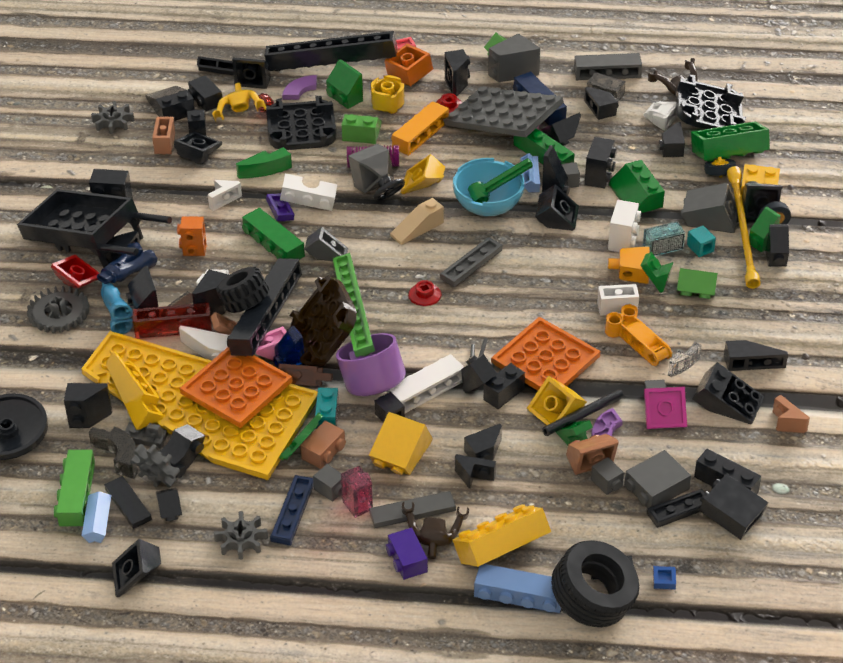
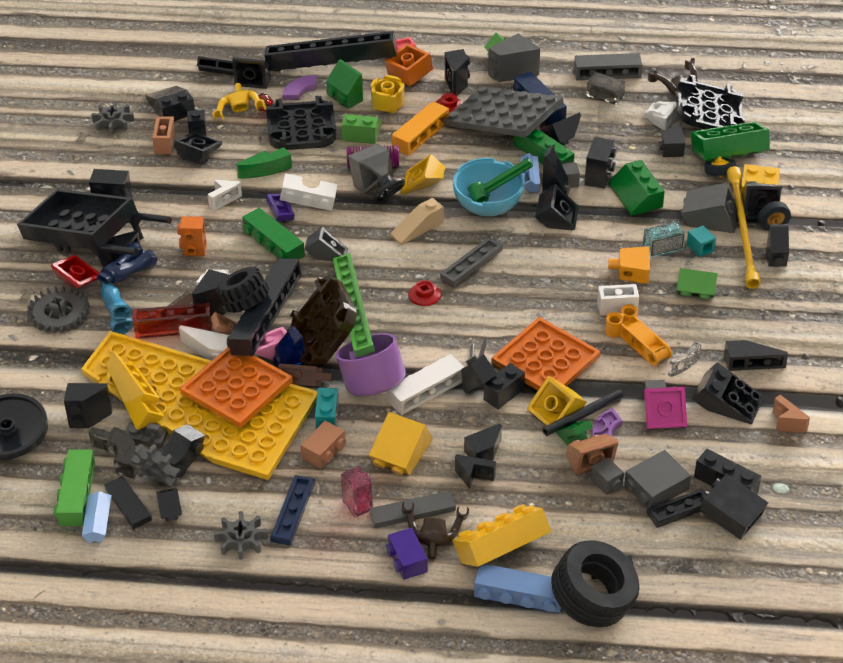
black slope [112,539,161,597] -> none
black slope [126,266,160,323] -> none
black brick [188,75,223,112] -> none
green tile [279,413,323,461] -> none
dark grey brick [313,464,346,502] -> none
black brick [374,392,405,423] -> none
black slope [584,87,619,120] -> none
white brick [608,200,641,252] -> none
green slope [640,252,673,293] -> none
blue plate [653,566,676,590] -> none
green slope [749,207,781,252] -> none

